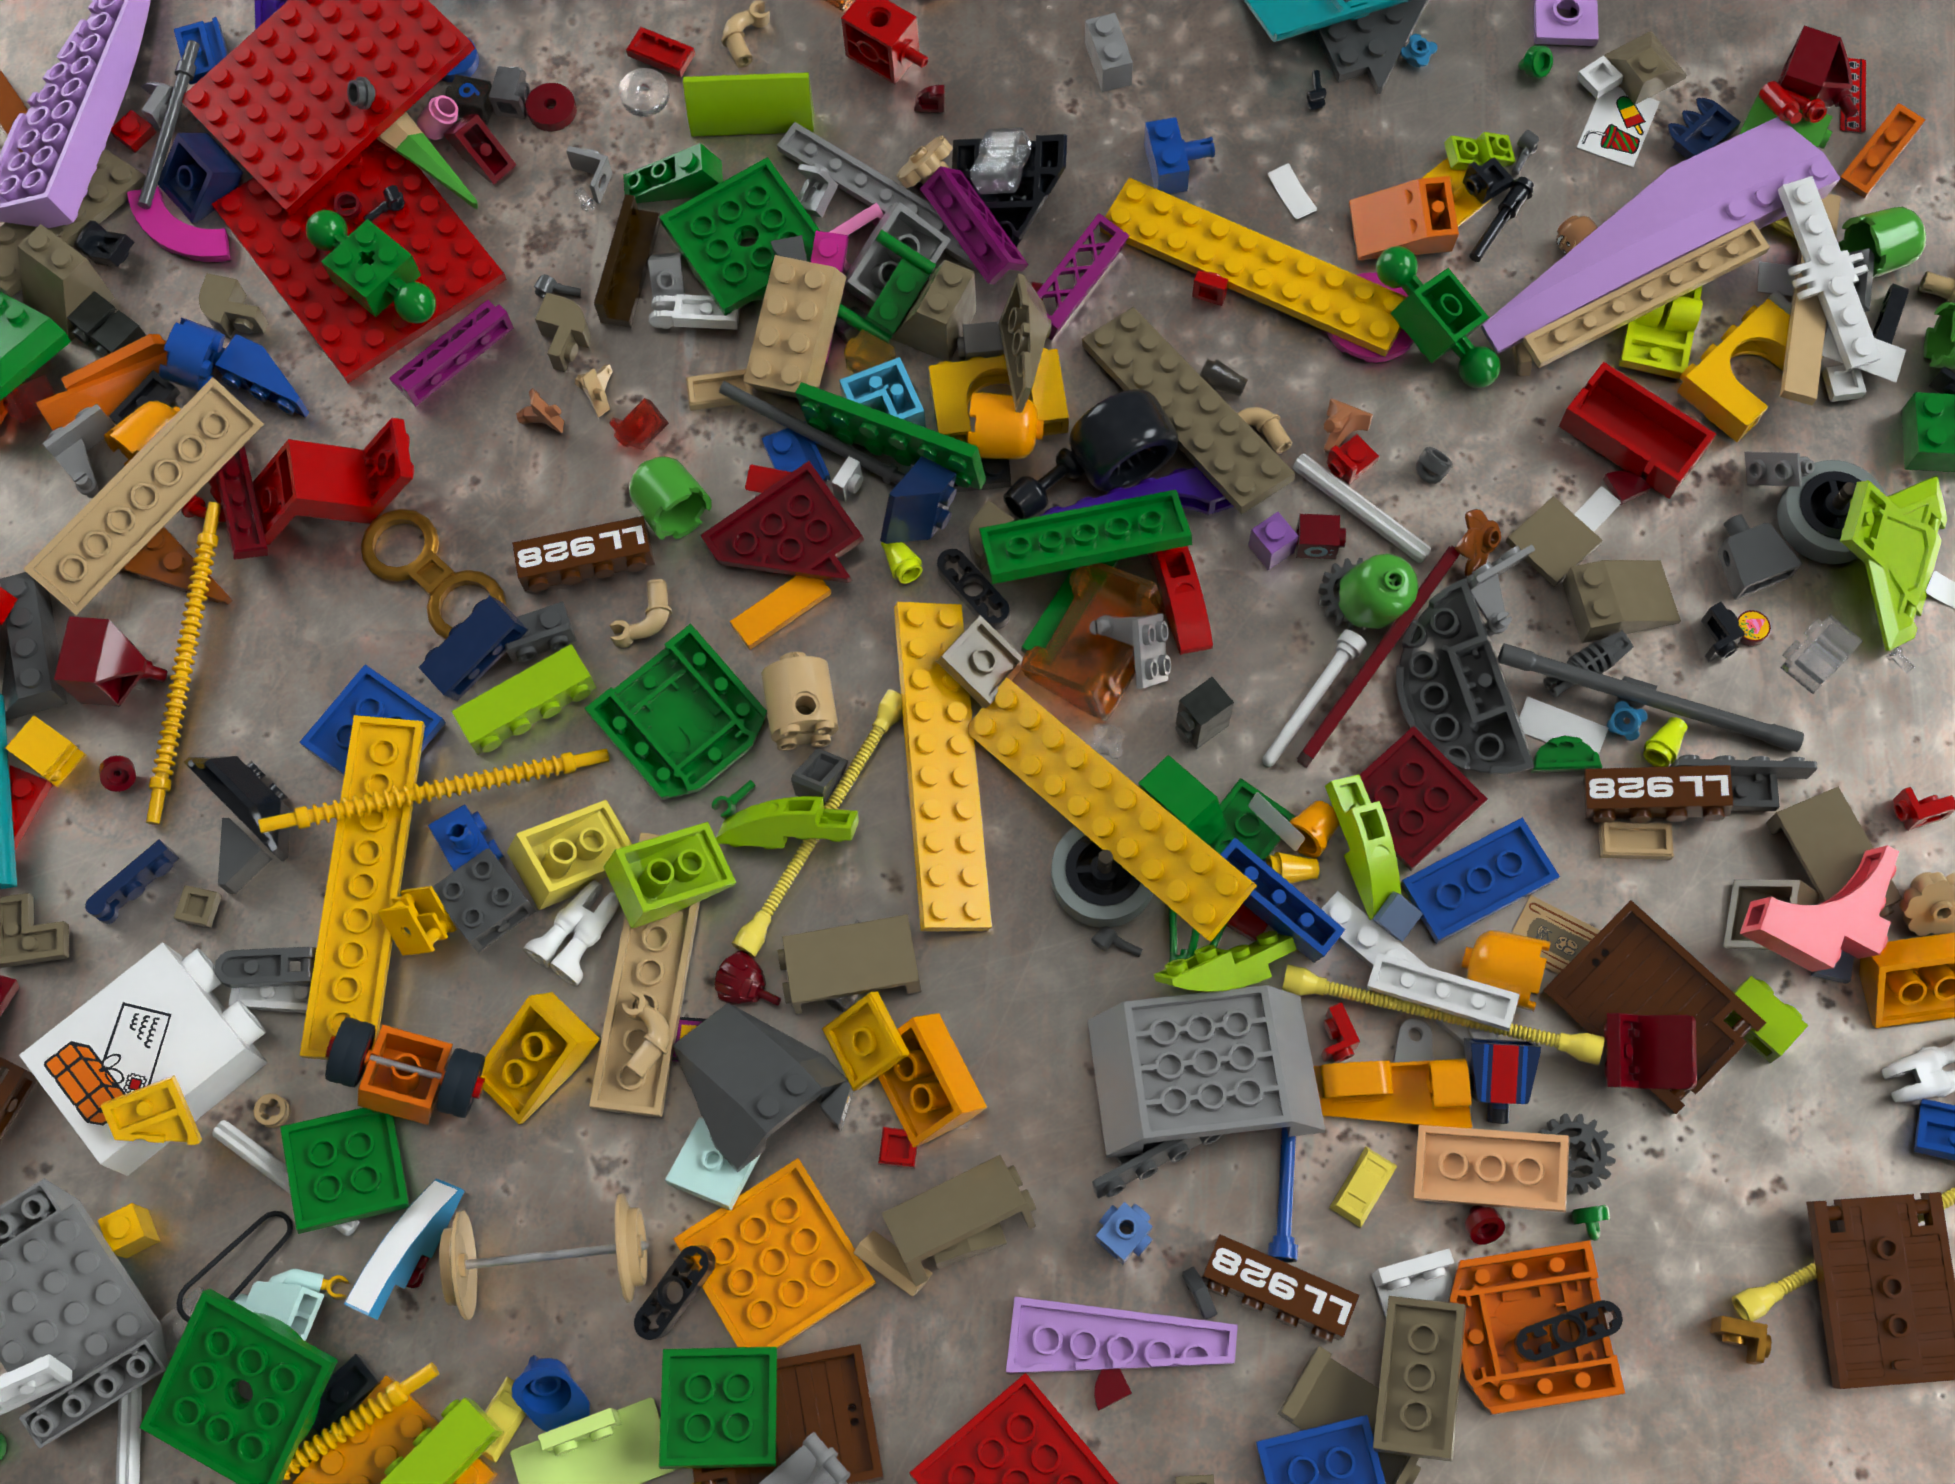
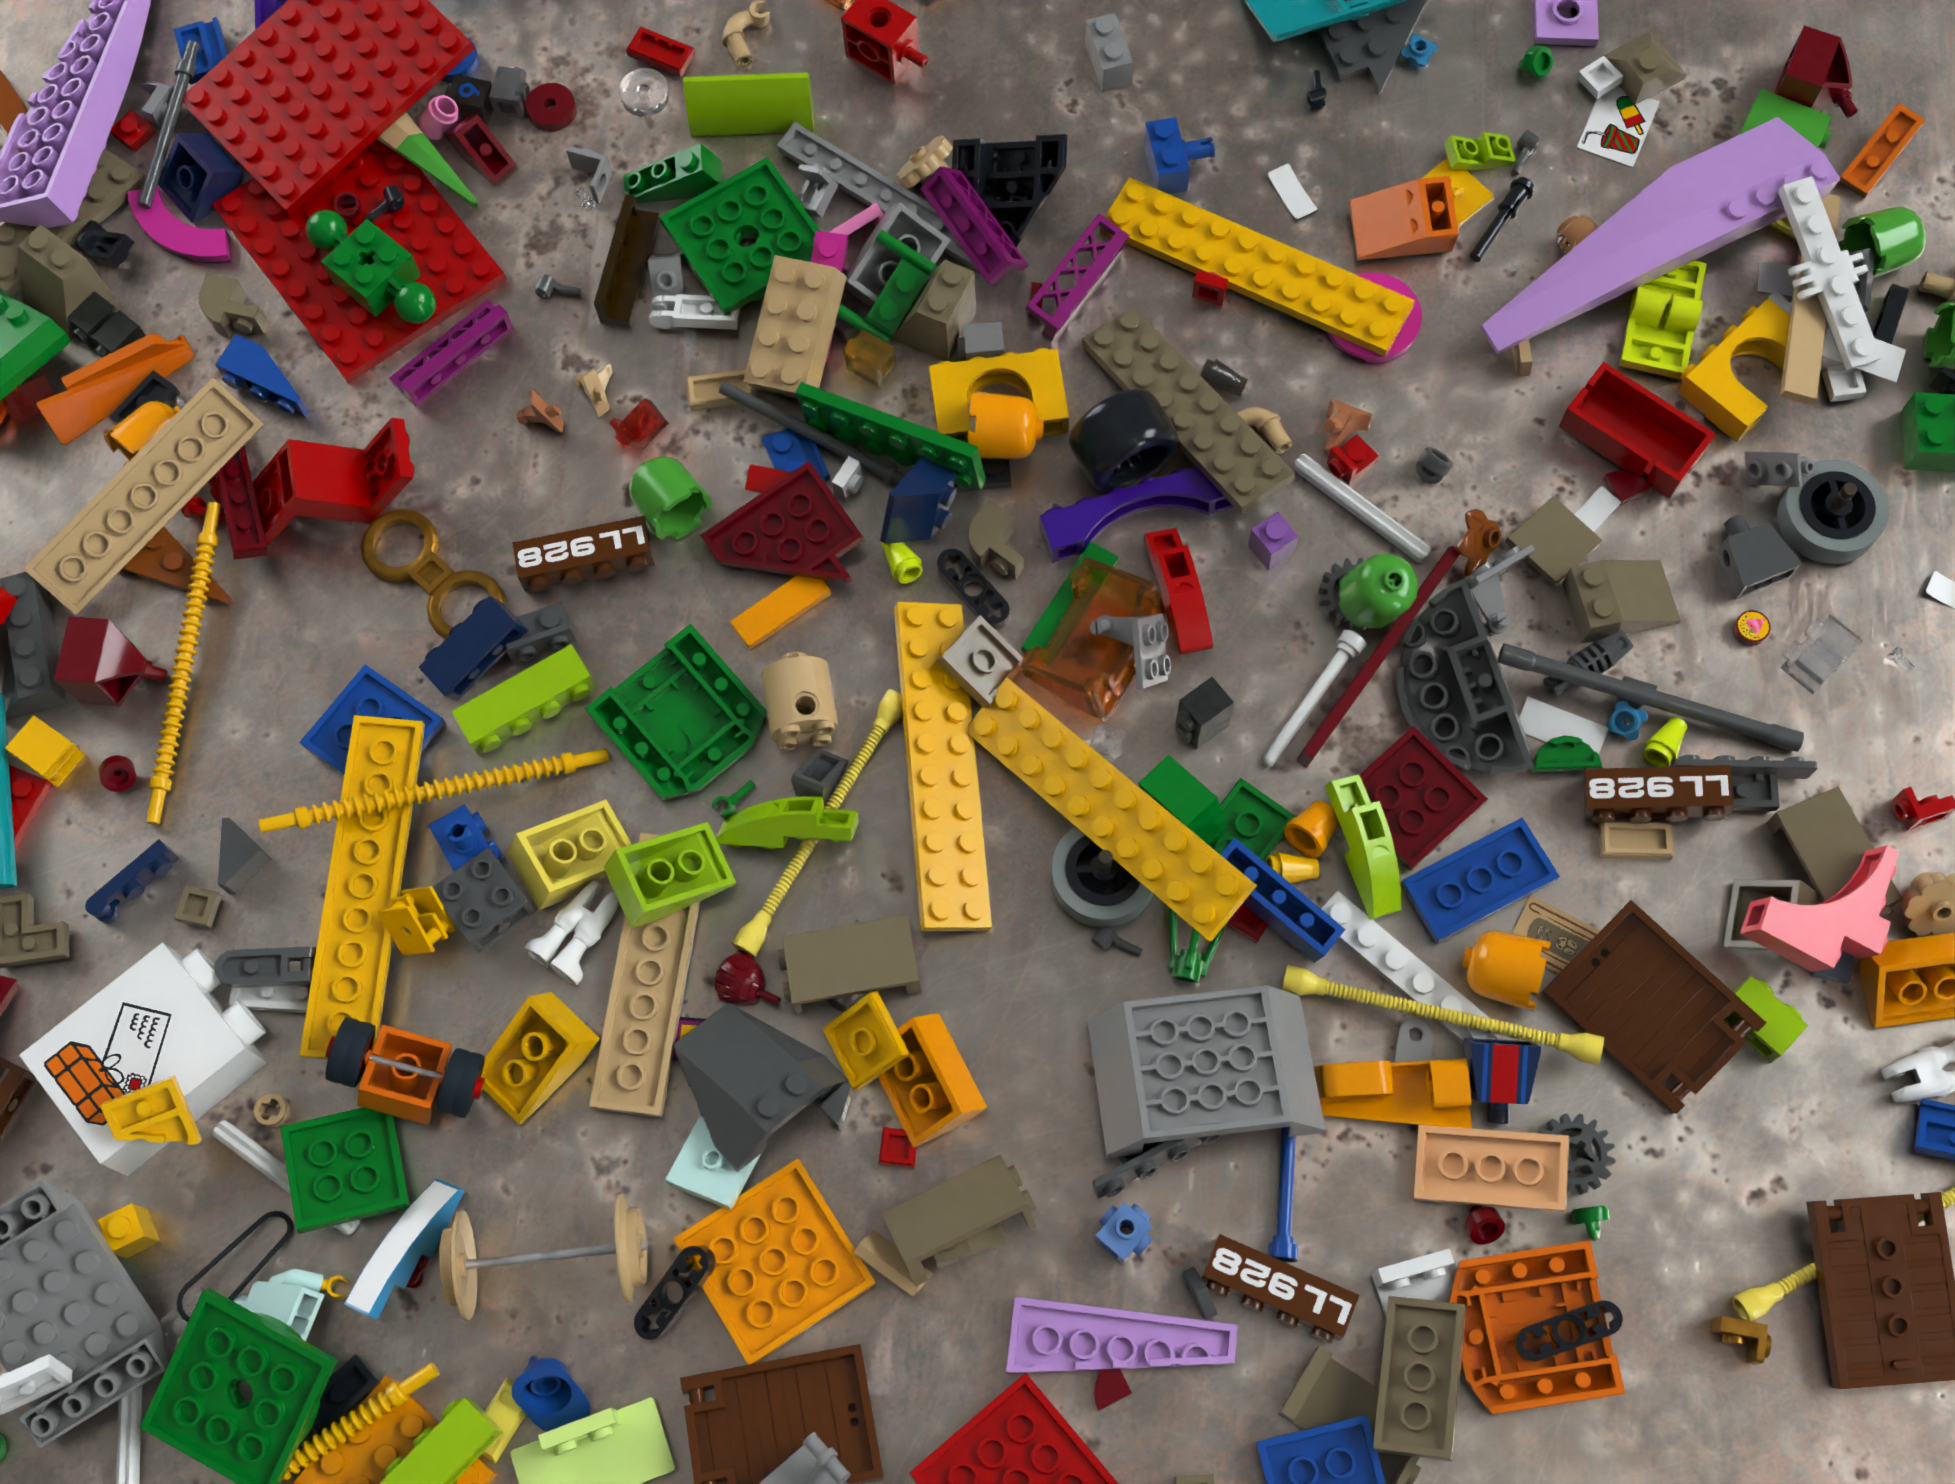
light grey plate [42,404,115,498] -> none
blue brick [159,317,226,392] -> none
black wedge [184,756,292,862] -> none
dark grey plate [347,77,375,109] -> none
dark tan brick [535,293,591,372] -> none
tan piece [609,579,672,648] -> none
tan piece [622,992,669,1079] -> none
green plate [659,1347,777,1469] -> none
dark grey tile [771,235,807,261] -> none
medium azure brick [839,357,926,428] -> none
dark red tile [914,85,946,113] -> none
clear brick [970,127,1031,194] -> none
green plate [979,490,1192,584] -> none
dark tan wedge [998,274,1051,413] -> none
black piece [1003,448,1084,520] -> none
lime slope [1154,931,1297,992] -> none
white sticker [1248,792,1305,851] -> none
dark red brick [1296,514,1346,559] -> none
red bracket [1321,1002,1360,1063] -> none
light yellow tile [1329,1147,1397,1228] -> none
white plate [1367,953,1520,1032] -> none
sand blue tile [1373,891,1423,942] -> none
green brick [1376,246,1501,388] -> none
black bracket [1463,157,1514,204] -> none
tan plate [1522,221,1770,368] -> none
dark red bracket [1604,1013,1697,1089] -> none
dark blue plate [1668,98,1741,159] -> none
black bracket [1701,601,1745,662] -> none
red plant [1759,81,1827,124] -> none
red sticker [1840,58,1866,133] -> none
lime plate [1840,476,1947,651] -> none

